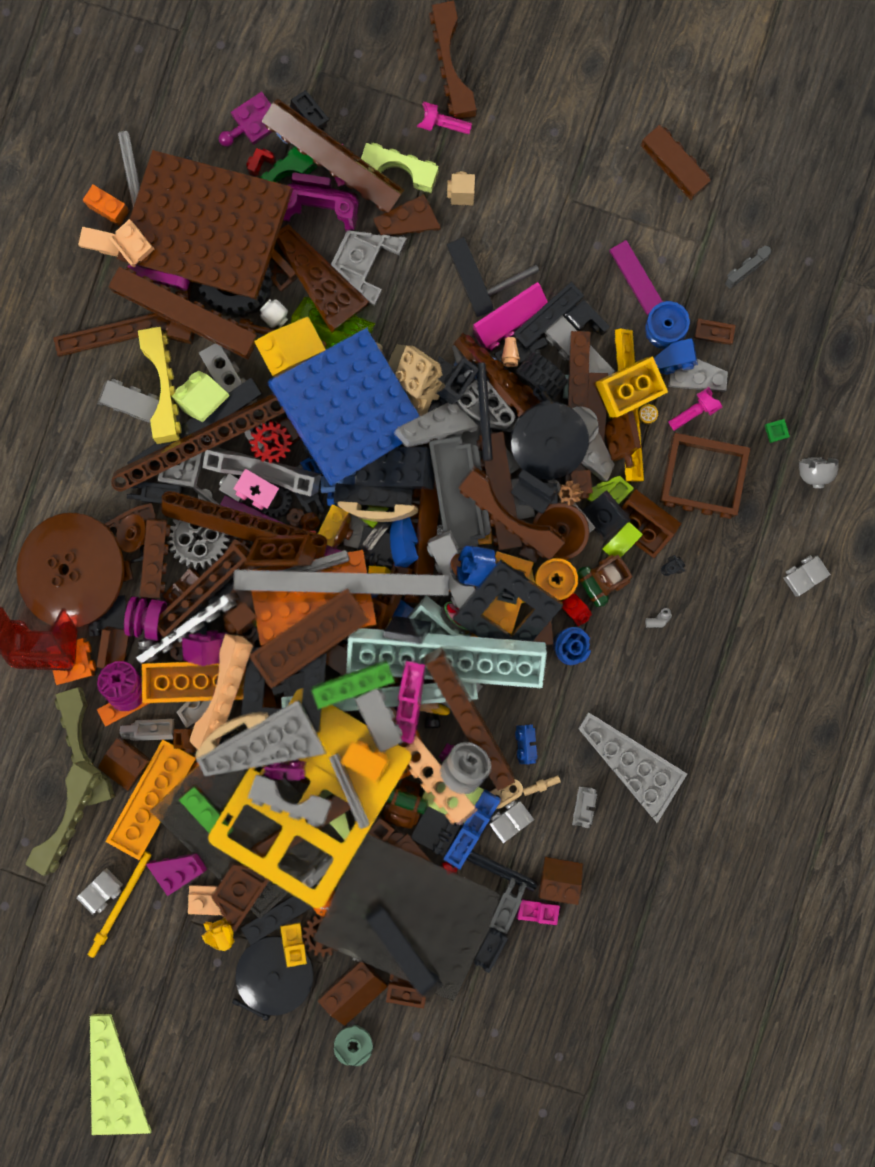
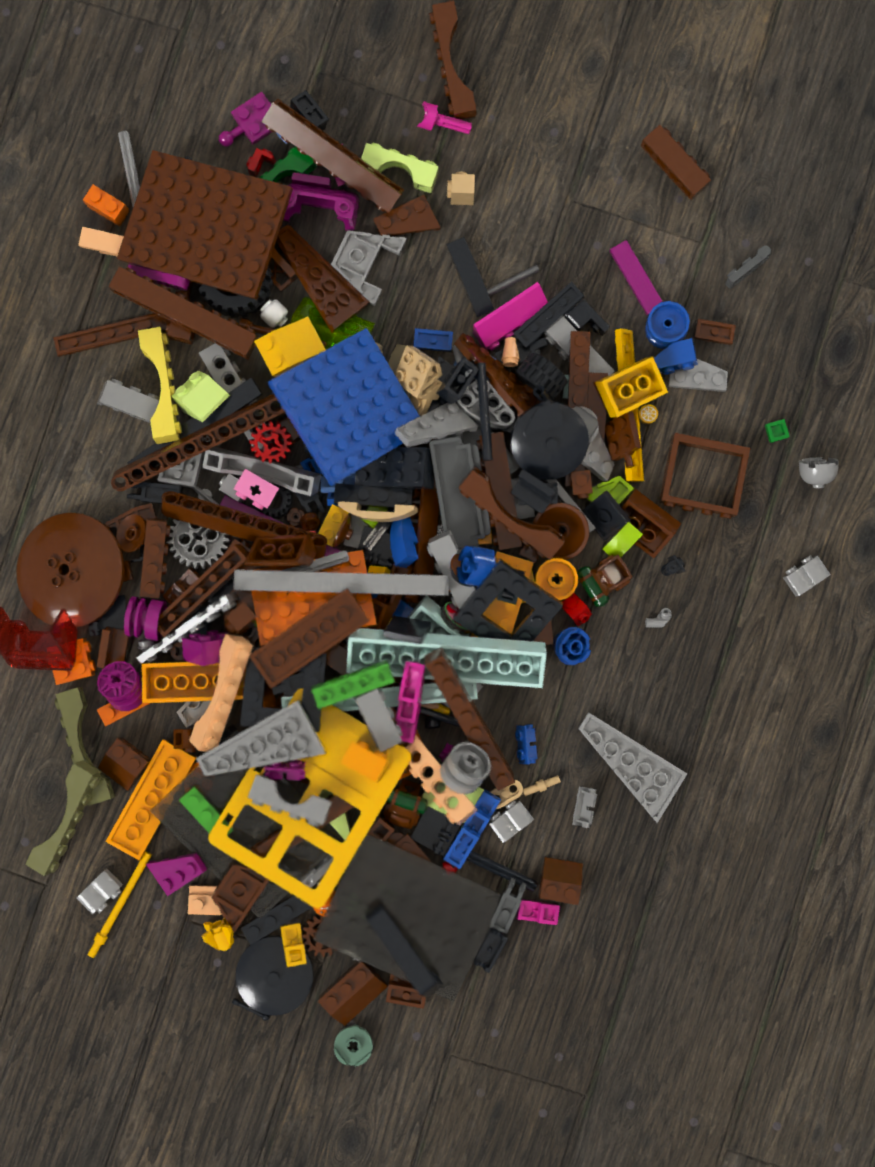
yellowish green wing [90,1014,152,1135] -> none
light nougat plate [109,219,154,267] -> none
light grey hinge [120,719,175,741] -> none
tan slope [196,712,269,758] -> none
light grey axle [329,754,370,829] -> none
medium nougat gear [557,481,583,506] -> none
dark pink piece [668,387,723,431] -> none
none -> blue plate [414,328,453,352]
none -> black bar [419,706,461,727]

